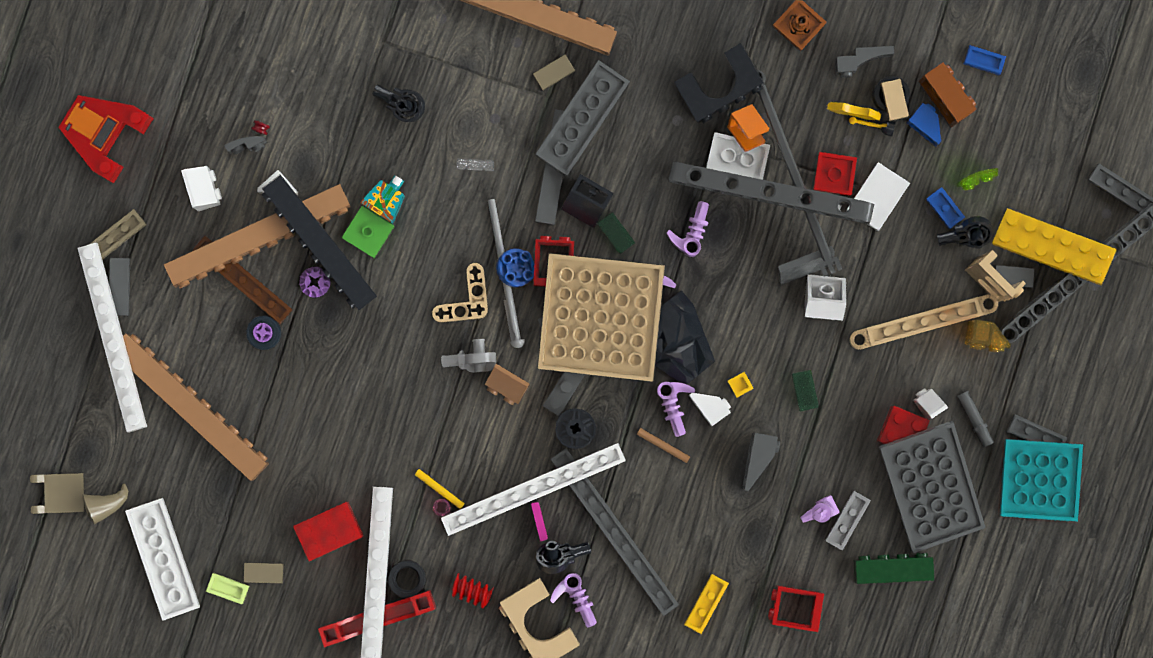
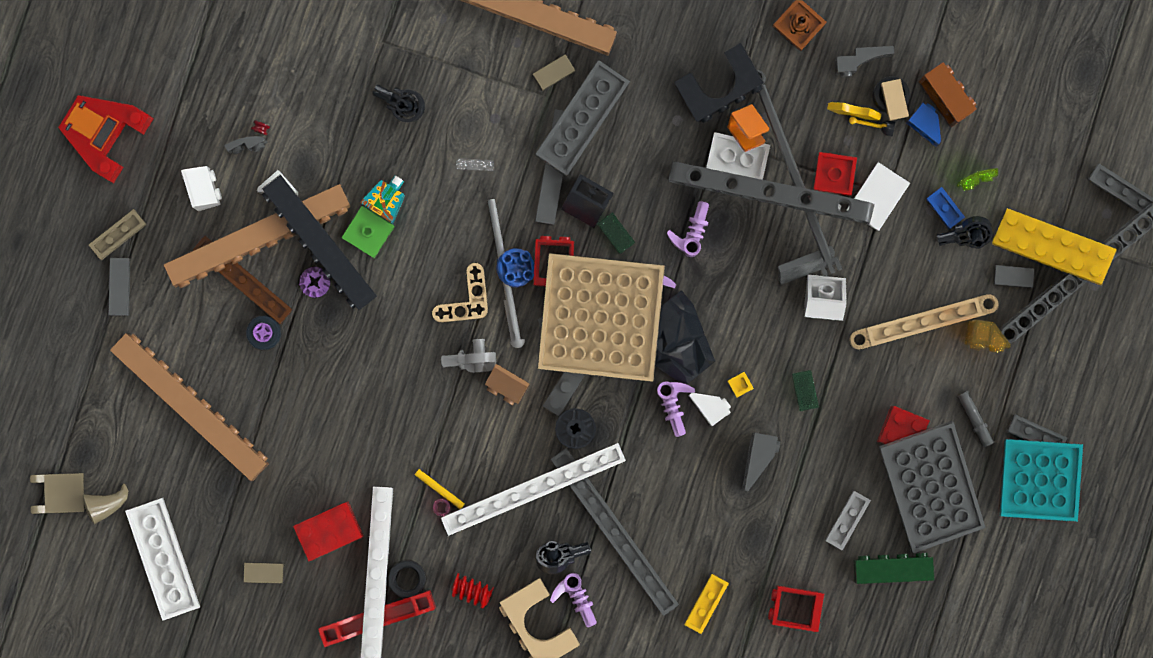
white plate [78,243,147,432] -> none
yellowish green tile [206,573,249,604] -> none
dark pink tile [531,502,548,541] -> none
medium nougat bar [637,428,690,463] -> none
lavender piece [800,495,840,523] -> none
white slope [913,388,948,419] -> none
blue tile [963,45,1006,75] -> none
tan window [965,250,1026,302] -> none

